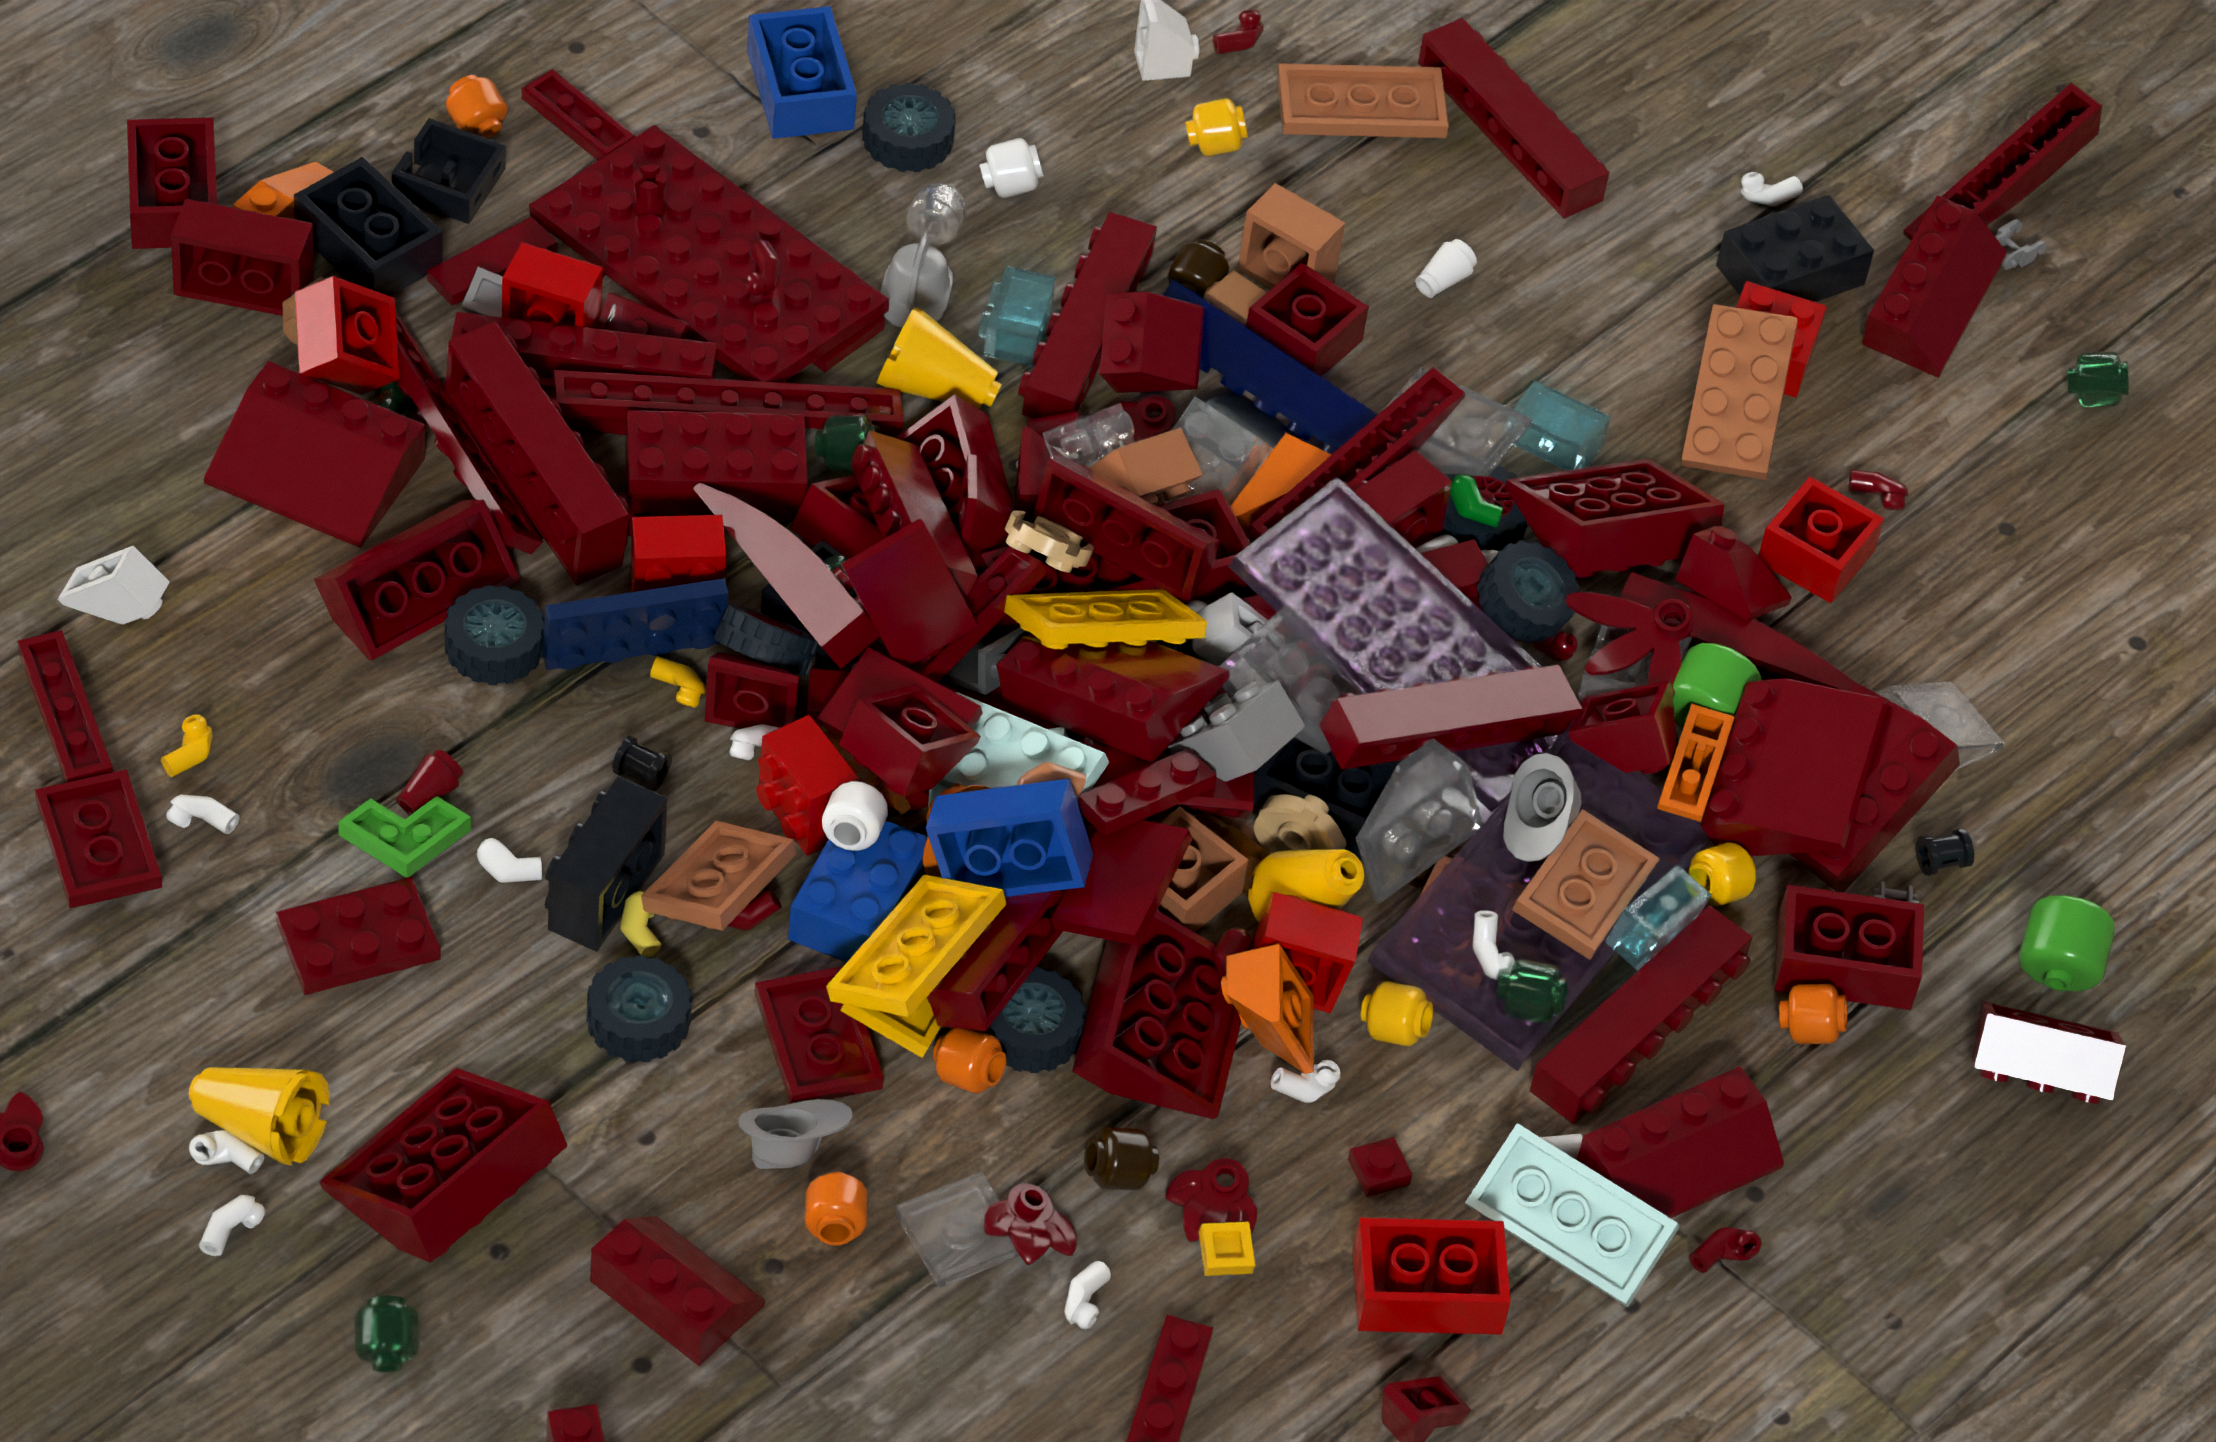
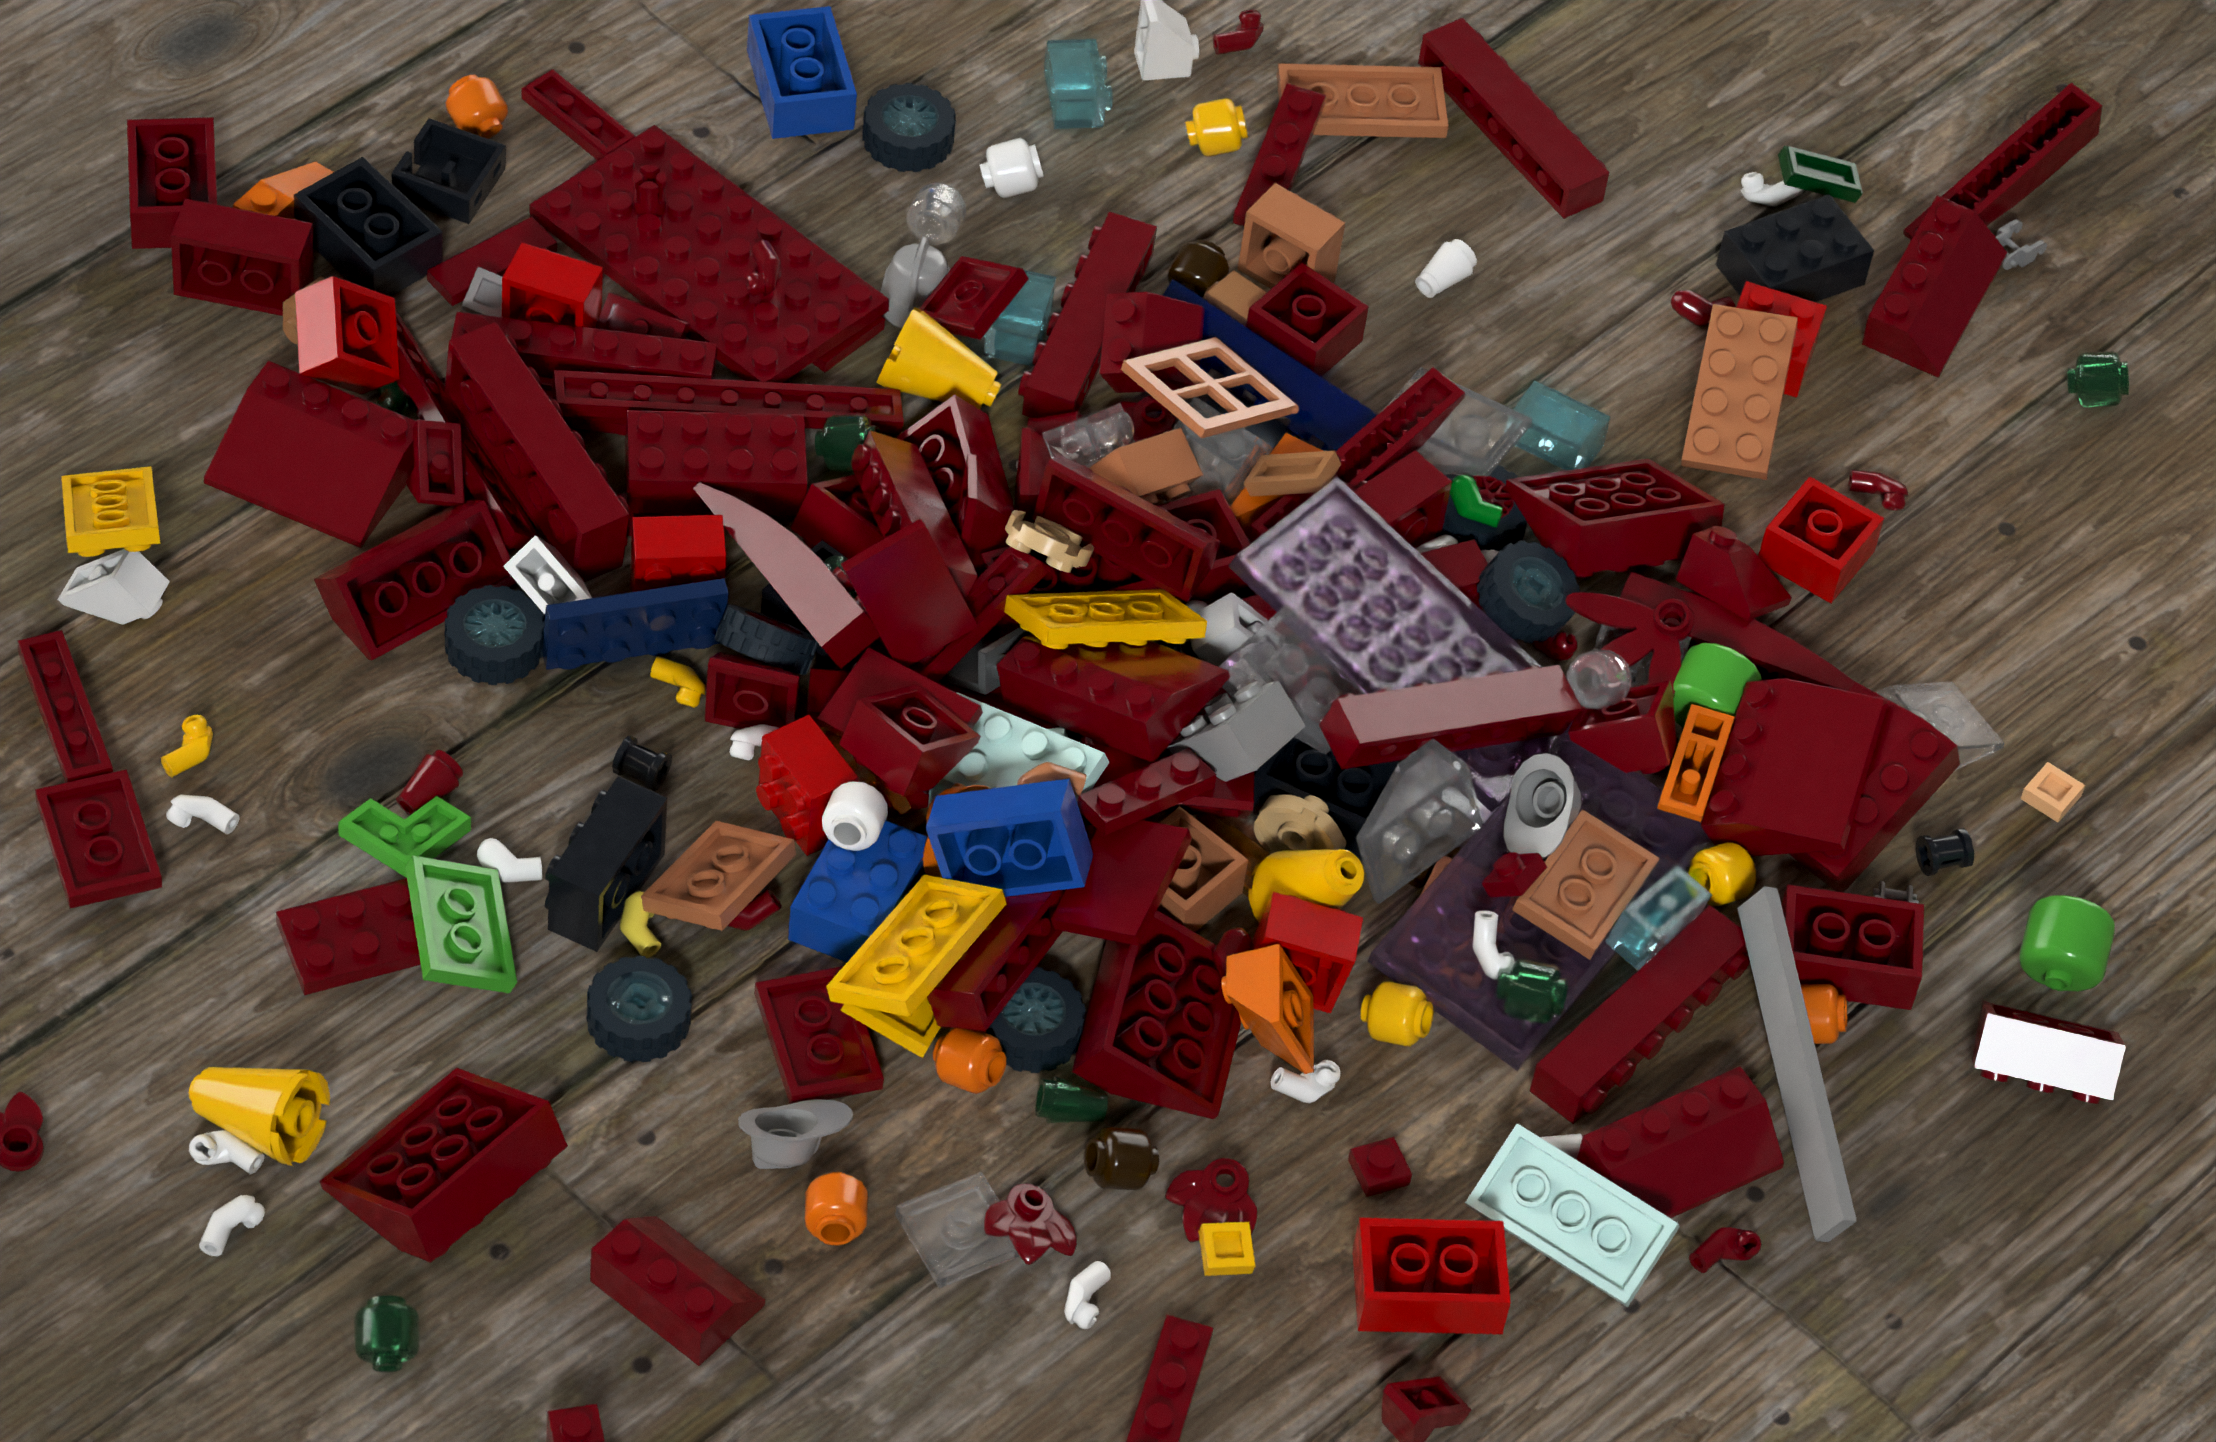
none -> yellow plate [61,466,160,557]
none -> bright green plate [405,856,517,993]
none -> dark red slope [406,419,464,507]
none -> white slope [503,535,592,614]
none -> dark red tile [919,256,1029,340]
none -> clear green cone [1035,1076,1108,1123]
none -> clear light blue brick [1044,39,1113,129]
none -> nougat window [1121,337,1299,439]
none -> dark red plate [1233,83,1326,226]
none -> medium nougat tile [1244,451,1341,496]
none -> dark red plate [1481,852,1547,898]
none -> clear head [1566,650,1632,709]
none -> dark red arm [1671,290,1736,326]
none -> light grey tile [1737,886,1857,1242]
none -> dark green tile [1778,145,1863,203]
none -> light nougat plate [2021,762,2085,822]

